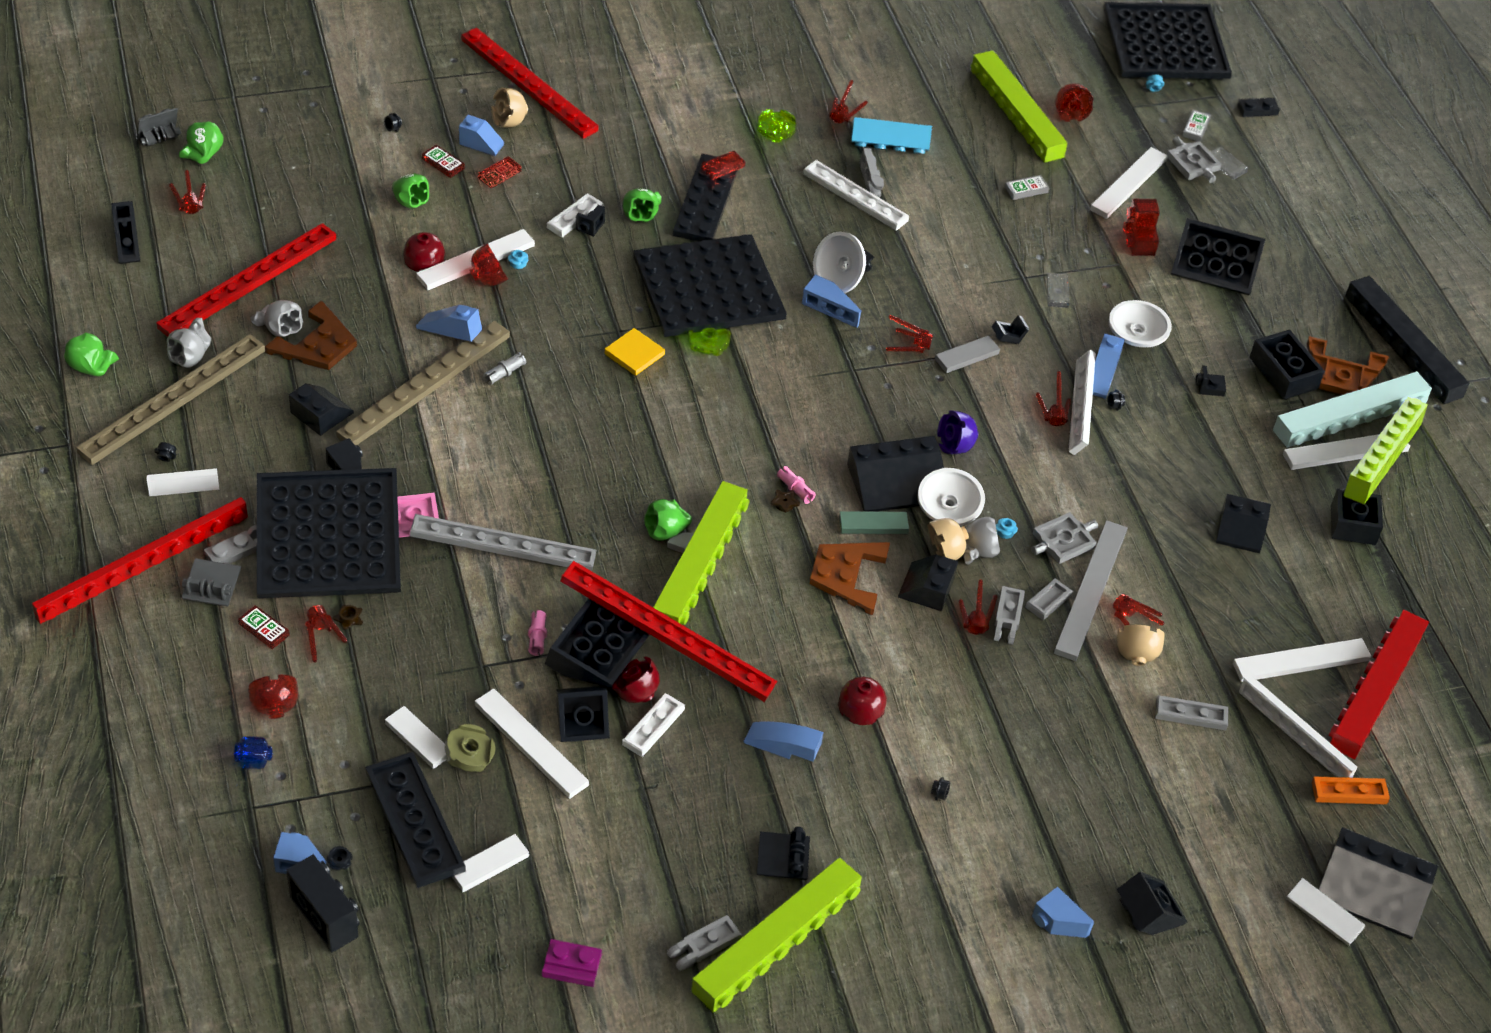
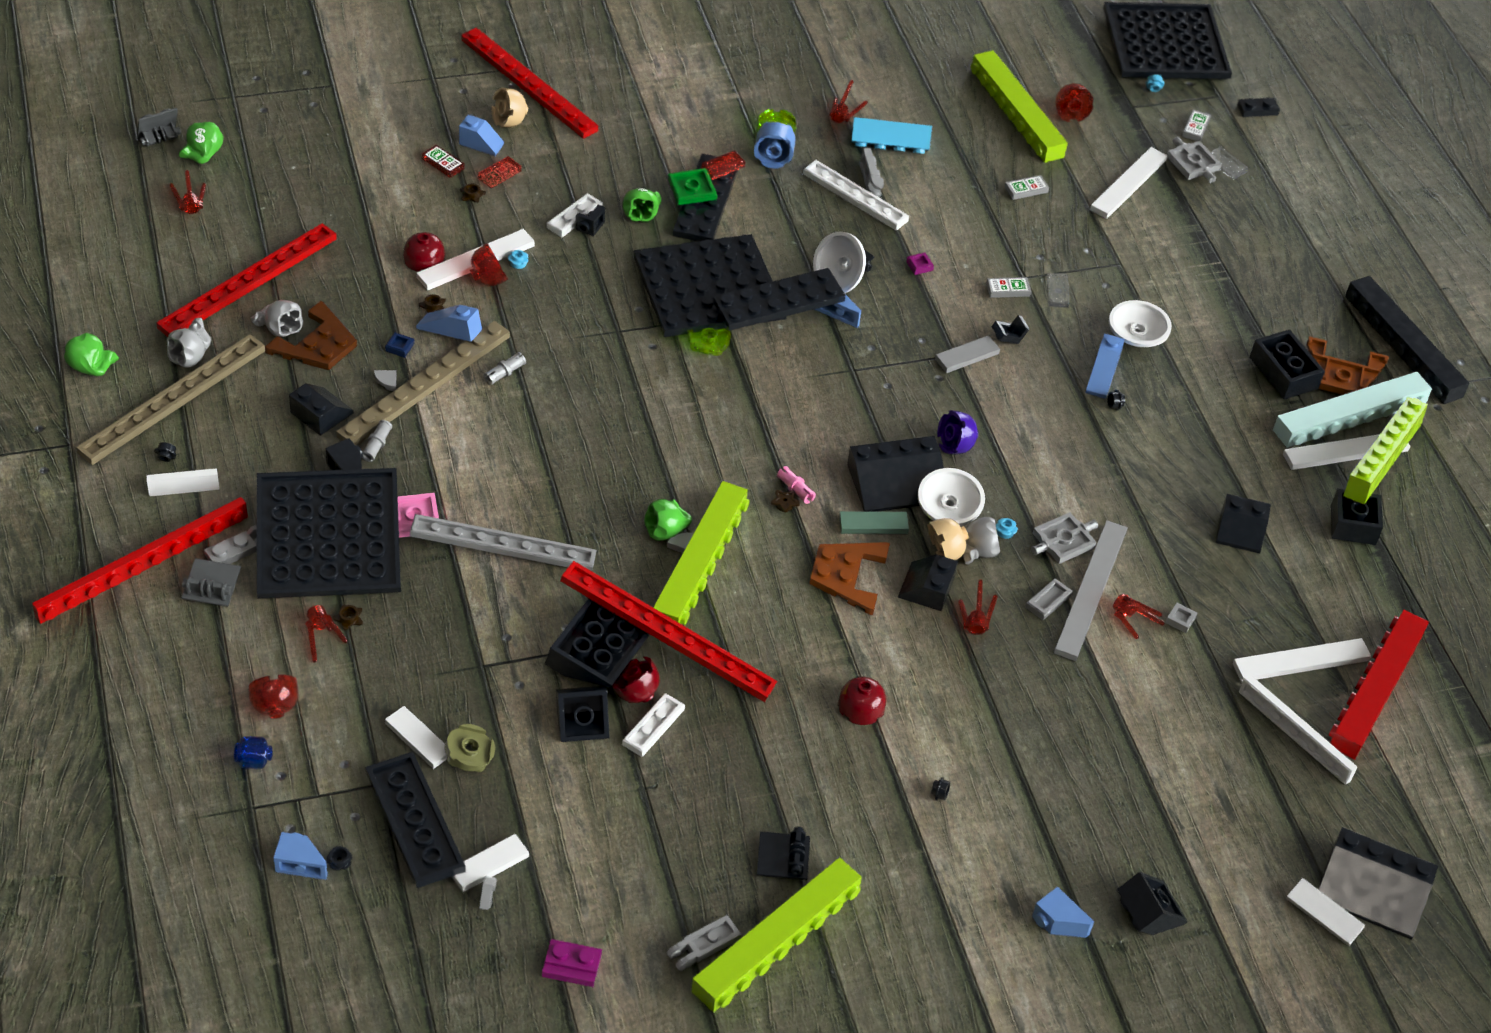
black slope [111,201,141,264] -> none
tile [238,605,290,649] -> none
black brick [286,854,360,953] -> none
black plate [384,113,402,132] -> none
bright green piece [391,173,430,209] -> none
white tile [475,689,589,799] -> none
bright pink pin [528,610,547,656] -> none
yellow tile [605,328,665,376] -> none
medium blue slope [744,721,823,762] -> none
clear red plant [886,315,933,353] -> none
light grey hinge [994,586,1025,644] -> none
clear red plant [1036,371,1071,427] -> none
white tile [1069,350,1096,455] -> none
tan cylinder [1117,625,1164,666] -> none
clear red brick [1123,199,1160,256] -> none
light grey tile [1155,695,1228,731] -> none
black slope [1171,218,1266,295] -> none
black bracket [1195,365,1226,396] -> none
orange plate [1312,777,1390,804] -> none
none -> light grey pin [362,420,392,462]
none -> light grey tile [374,370,397,391]
none -> dark blue tile [385,332,414,358]
none -> dark brown plate [419,294,446,313]
none -> dark brown plate [460,183,486,203]
none -> light grey tile [480,876,497,910]
none -> green tile [667,168,717,205]
none -> black plate [713,268,846,331]
none -> medium blue brick [754,122,796,168]
none -> magenta tile [906,252,934,275]
none -> tile [986,277,1031,298]
none -> light grey plate [1165,603,1197,633]

